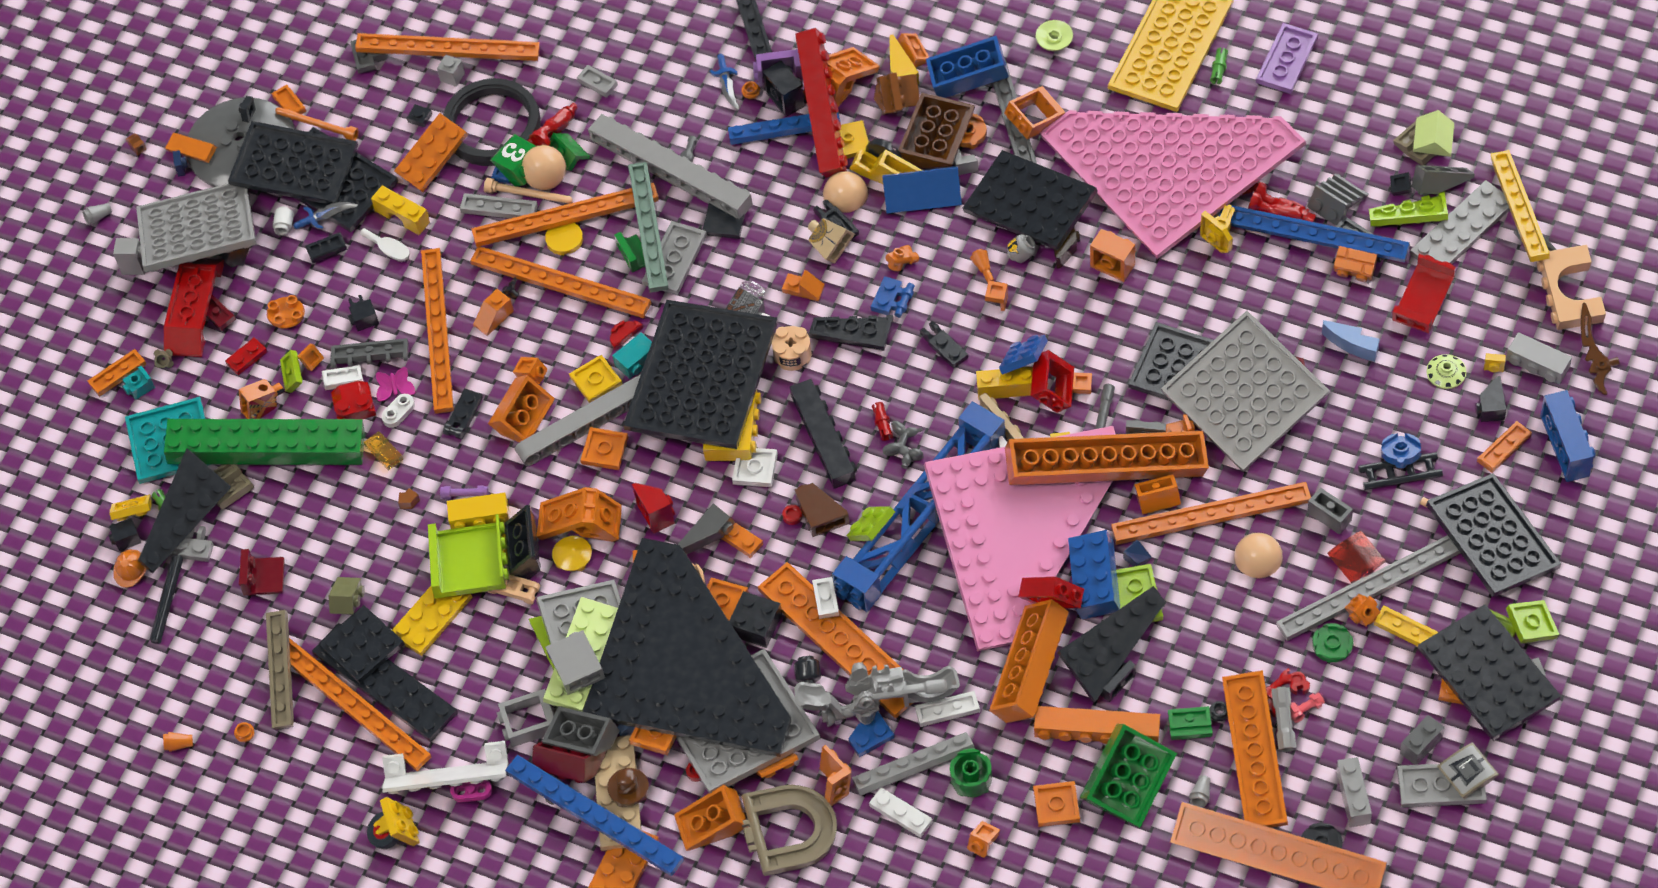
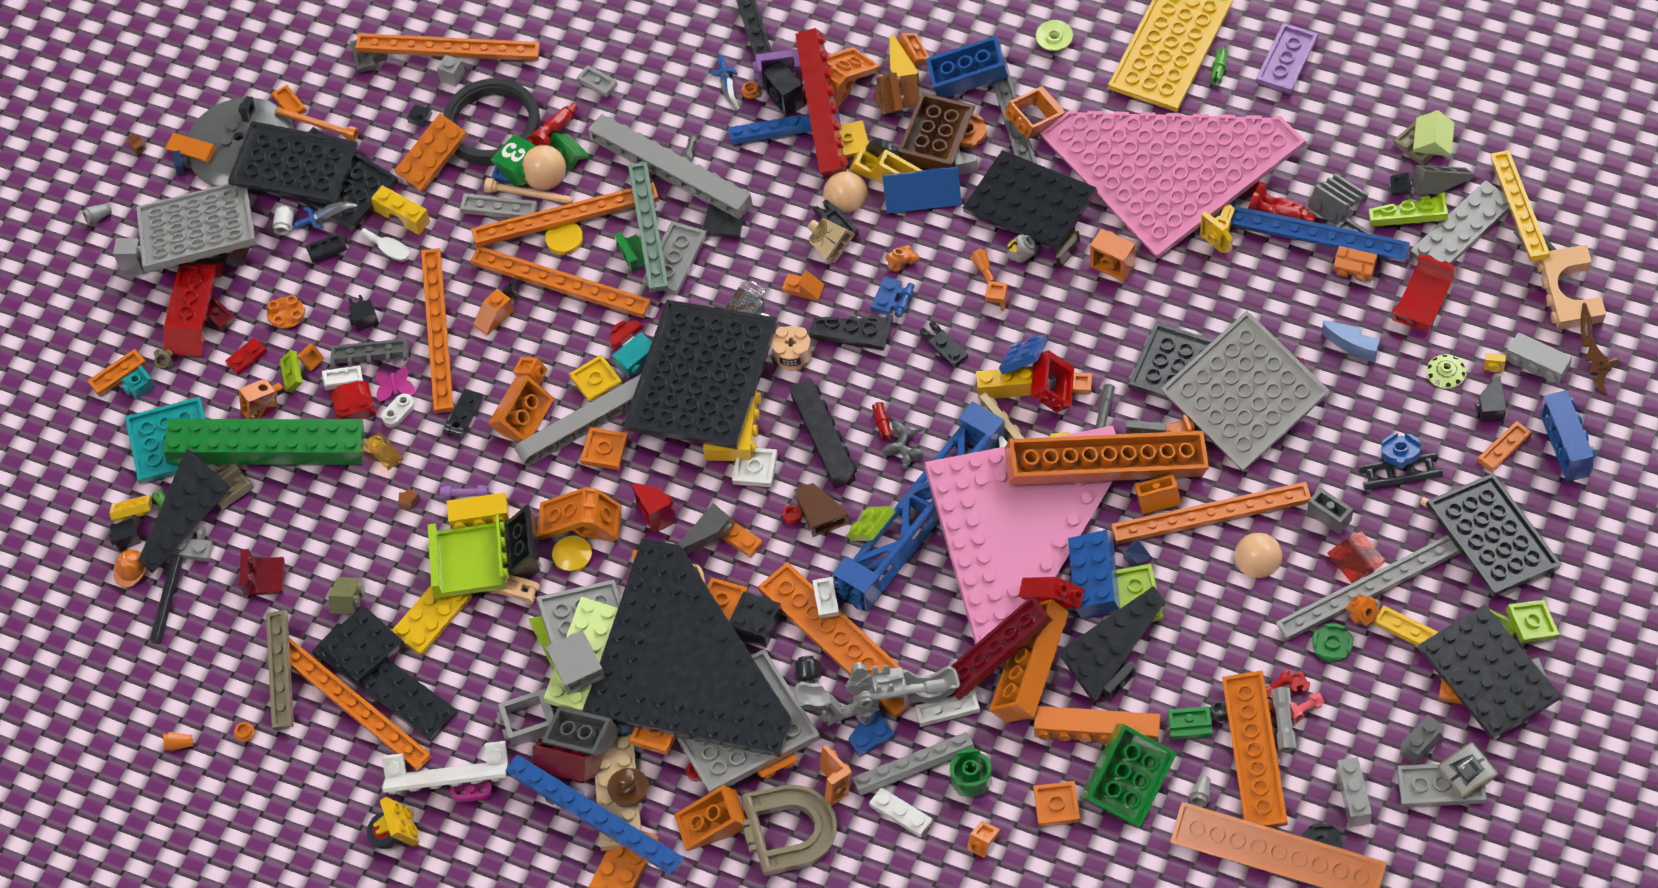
none -> dark red plate [951,595,1053,701]

